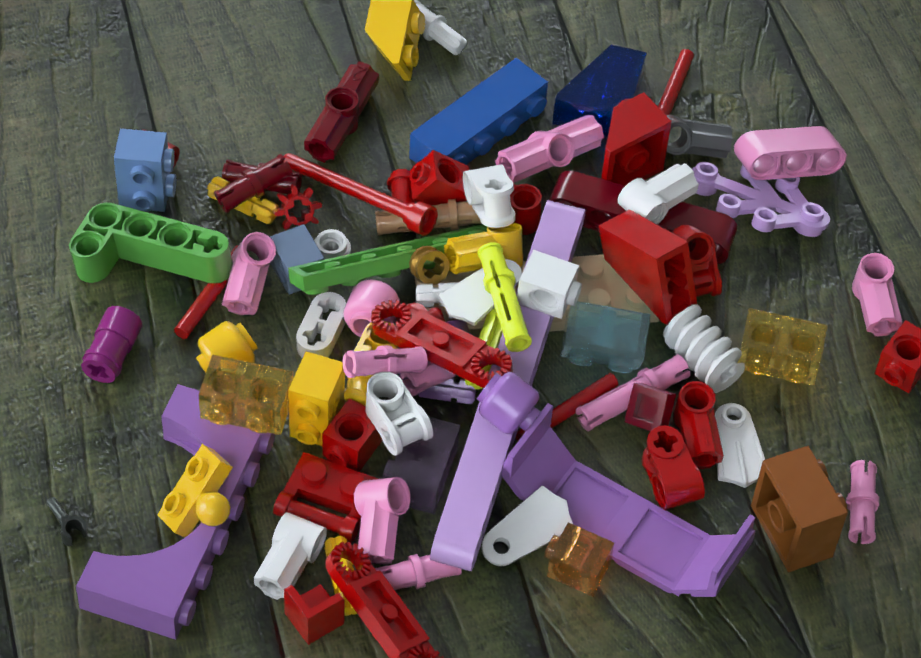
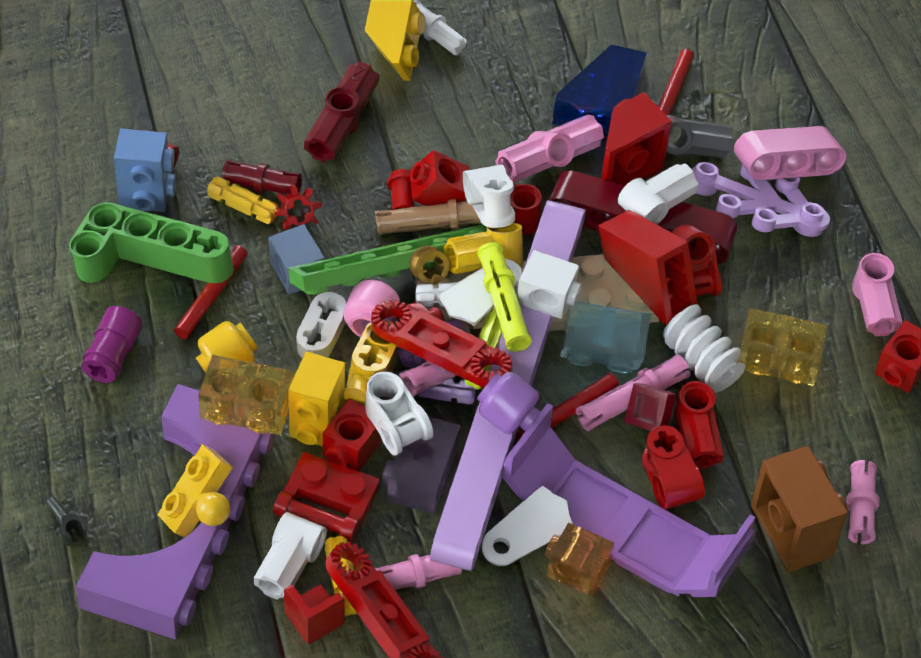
dark red pin [214,154,293,213] -> none
bright pink piece [222,232,276,316] -> none
red piece [283,153,438,236] -> none
white plate [314,229,351,260] -> none
bright pink pin [343,345,428,378] -> none
bright pink piece [354,477,411,565] -> none
blue brick [409,58,548,165] -> none
white piece [715,403,765,488] -> none

